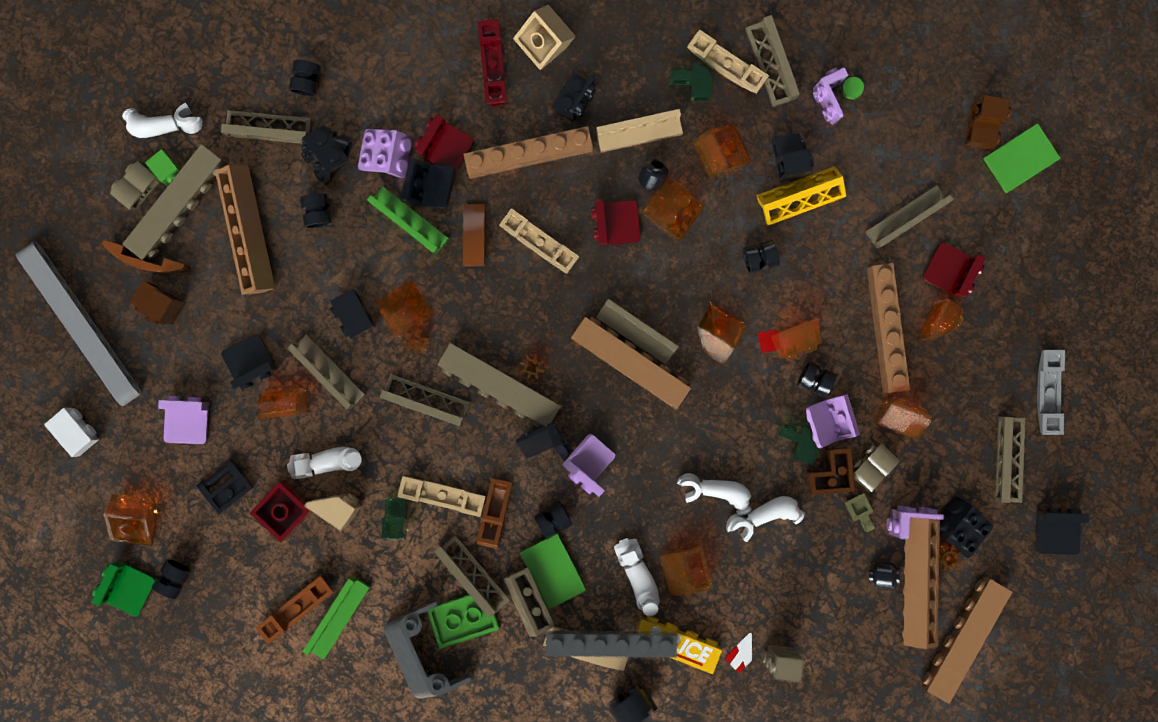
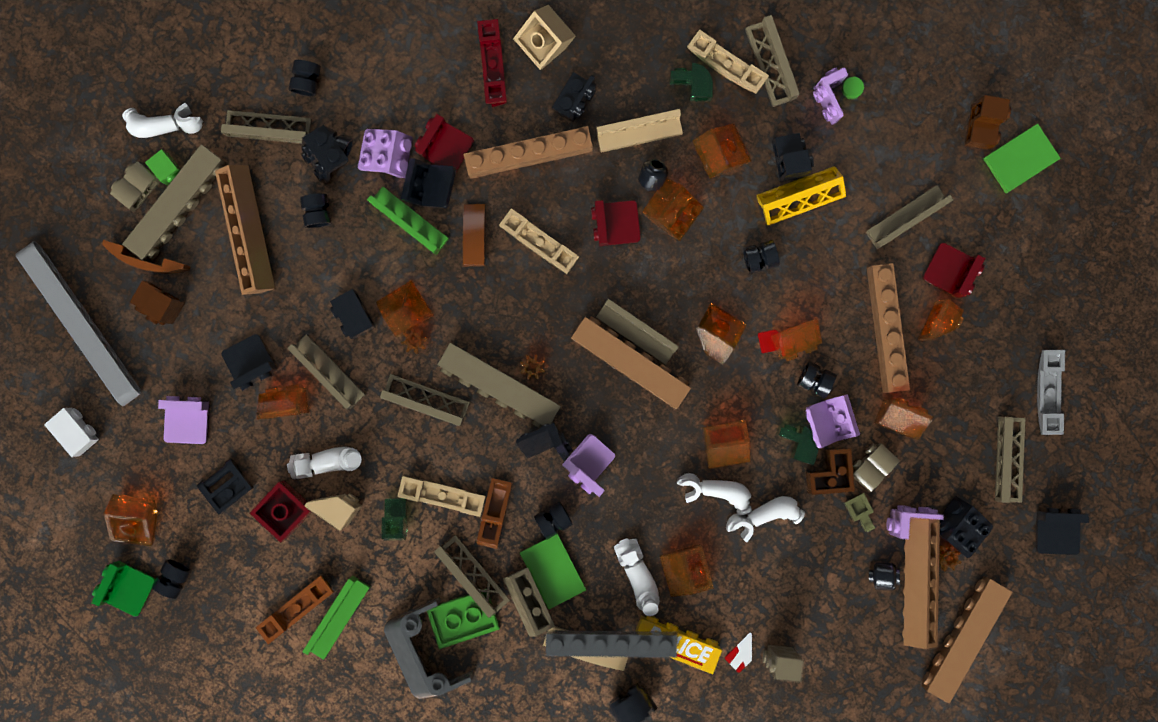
none -> clear orange slope [701,420,750,469]

